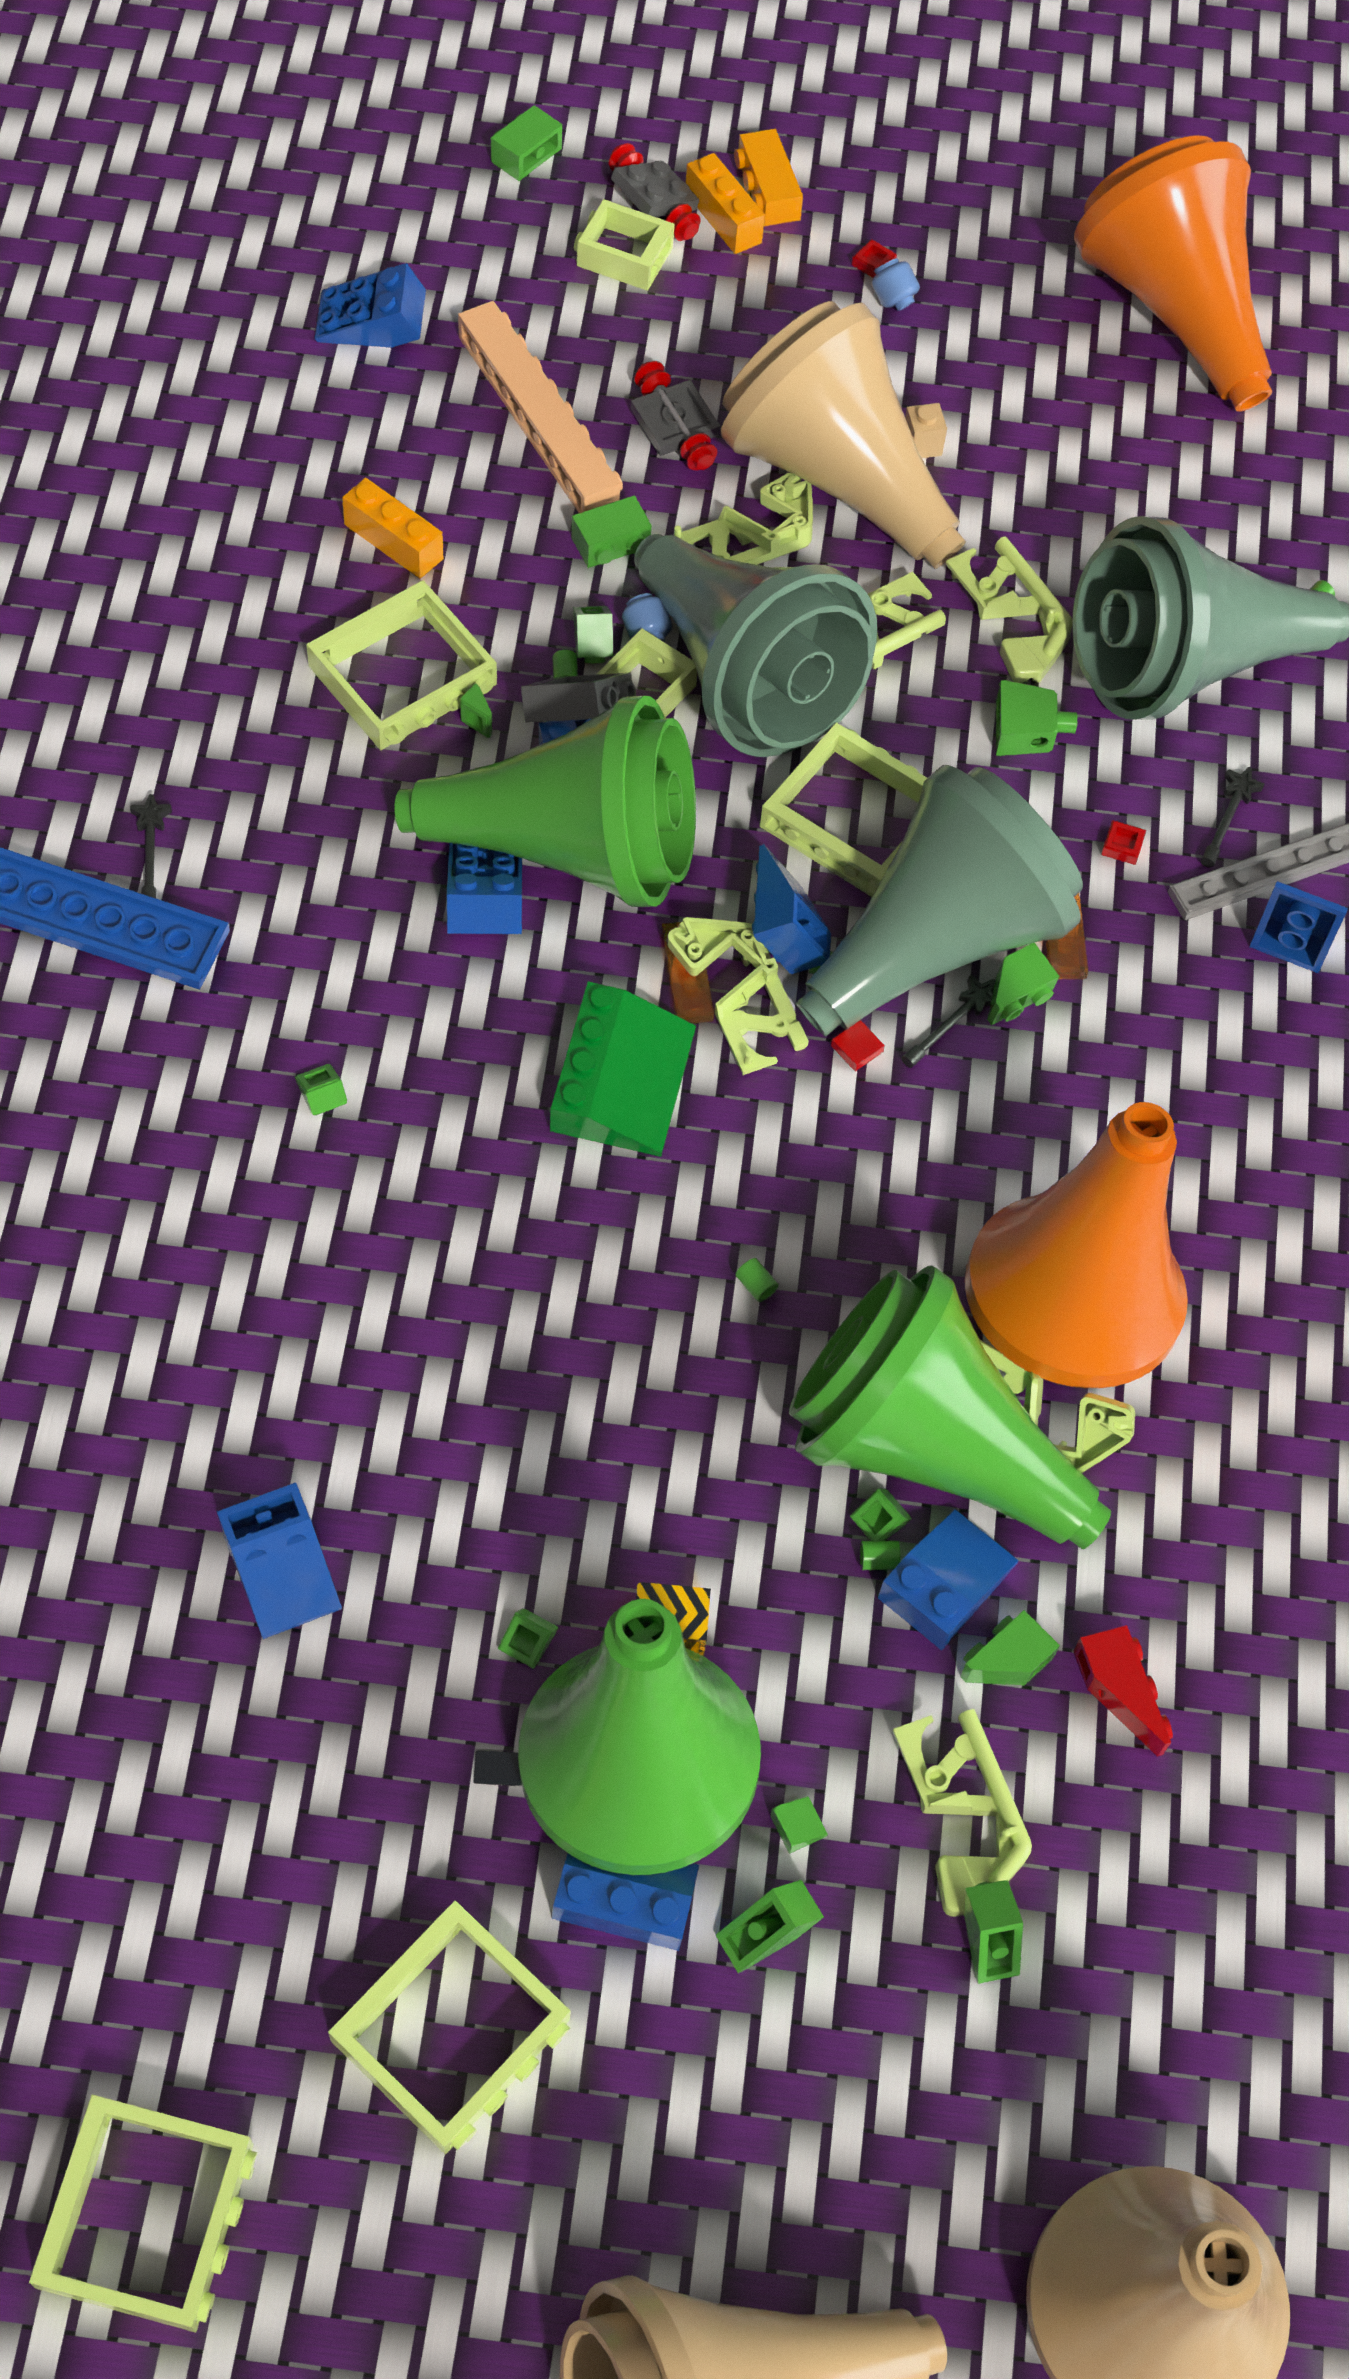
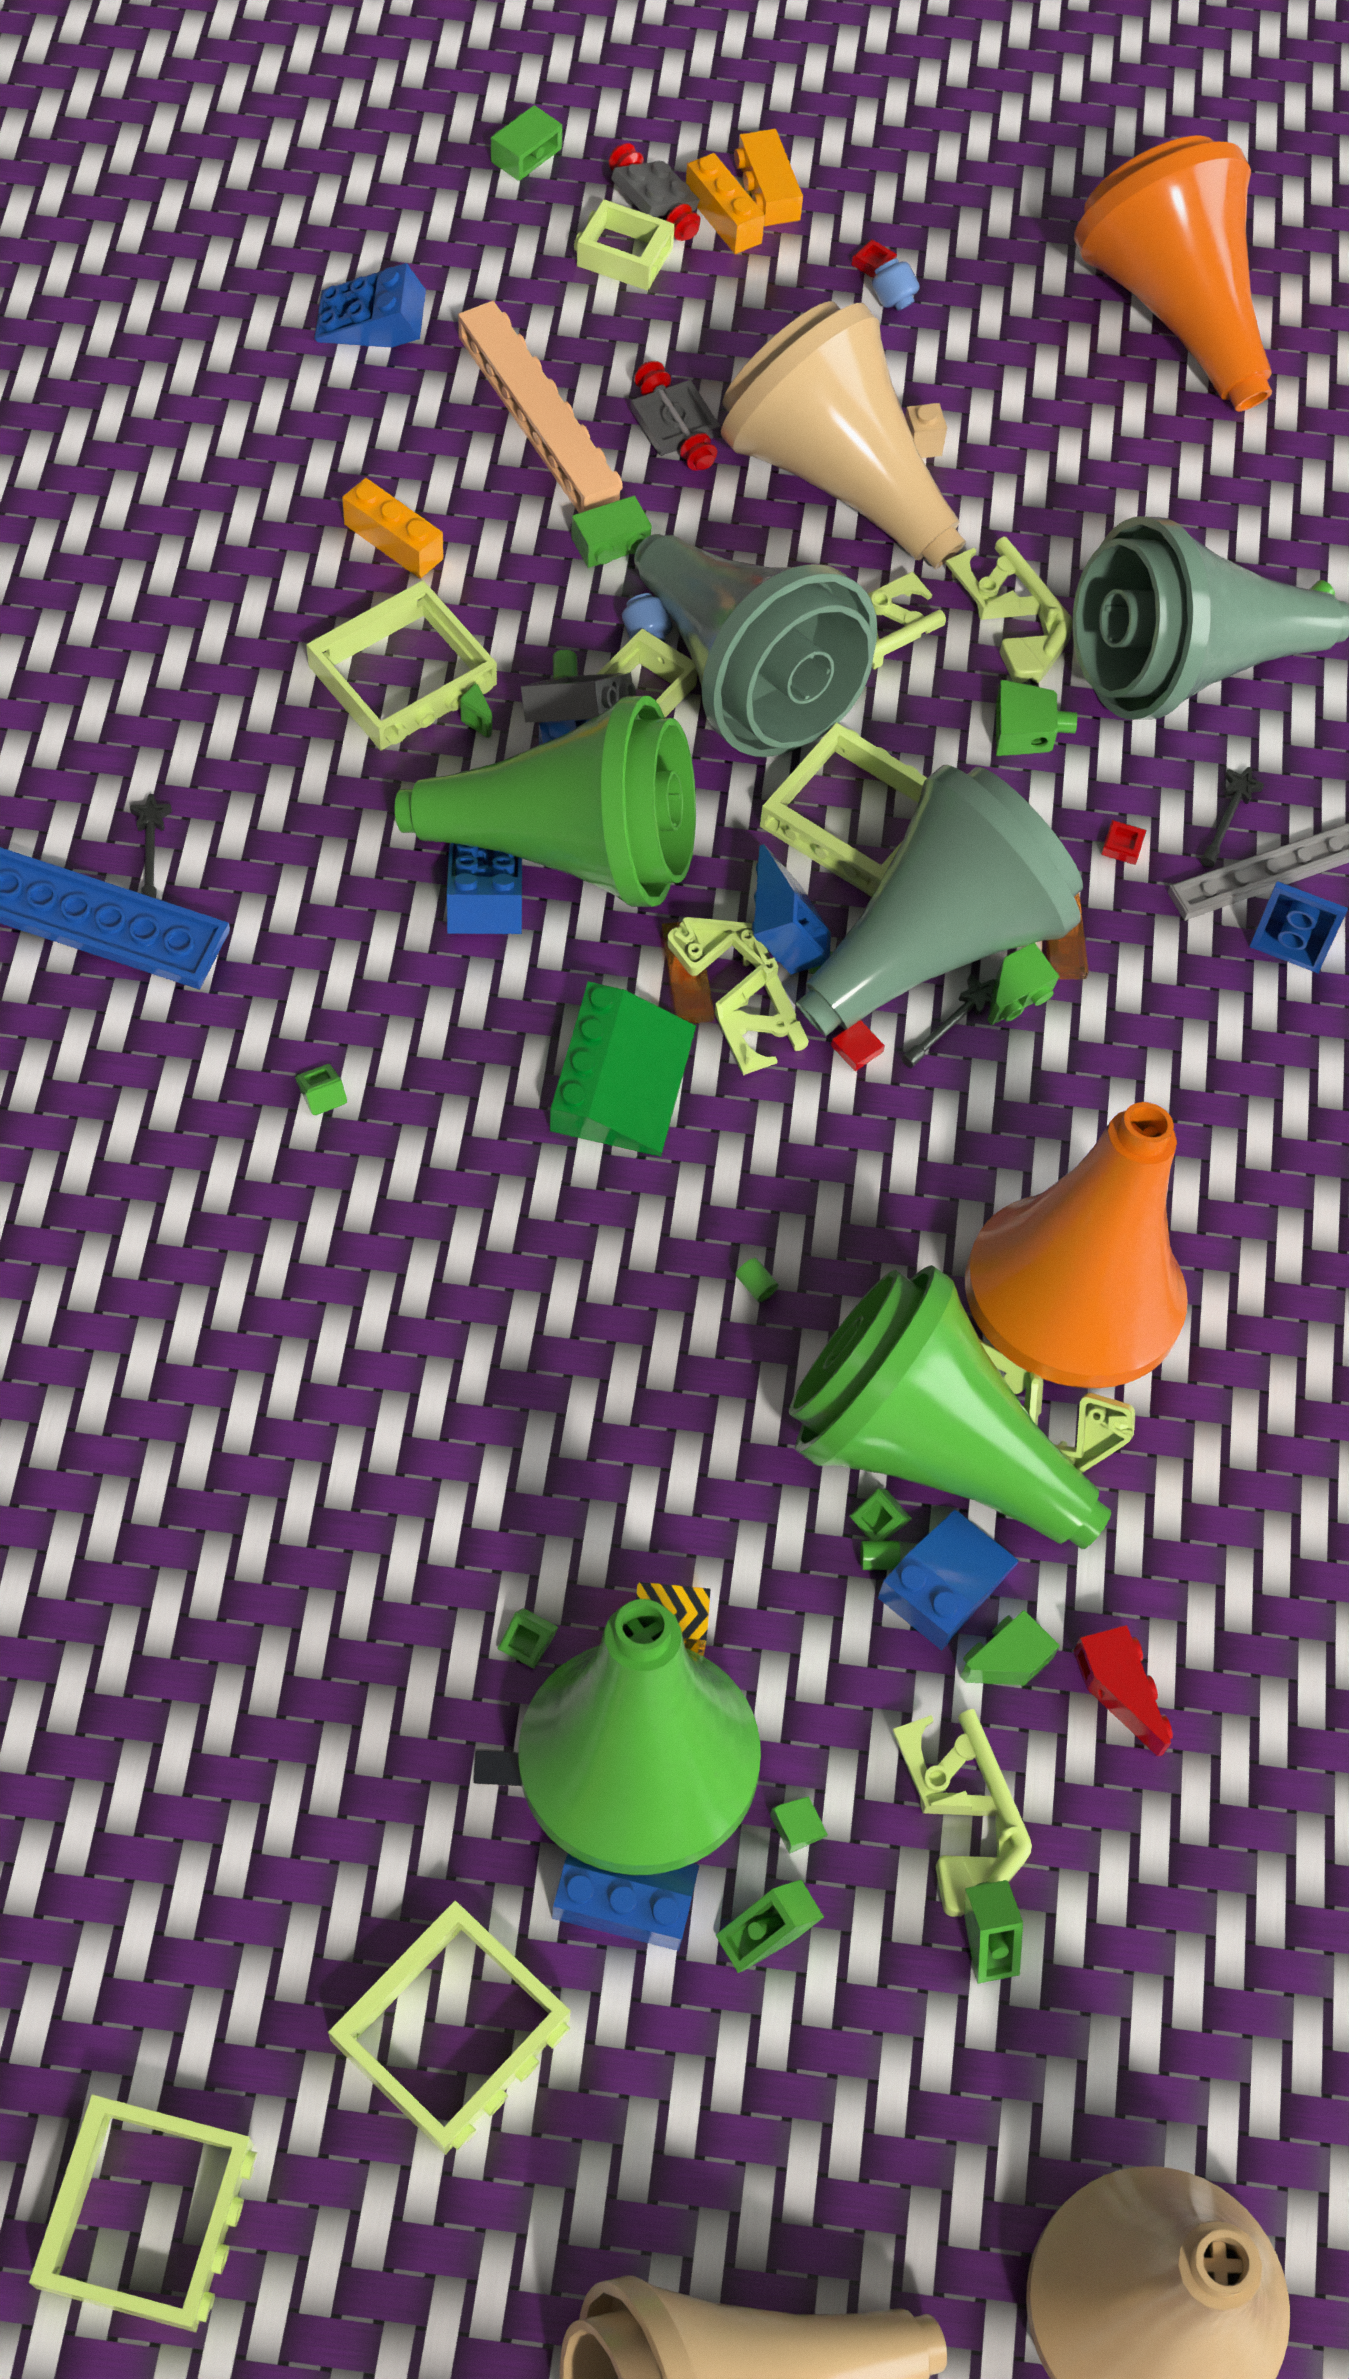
blue slope [217,1482,342,1639] -> none
slope [573,606,613,663] -> none
yellowish green piece [674,473,813,565] -> none

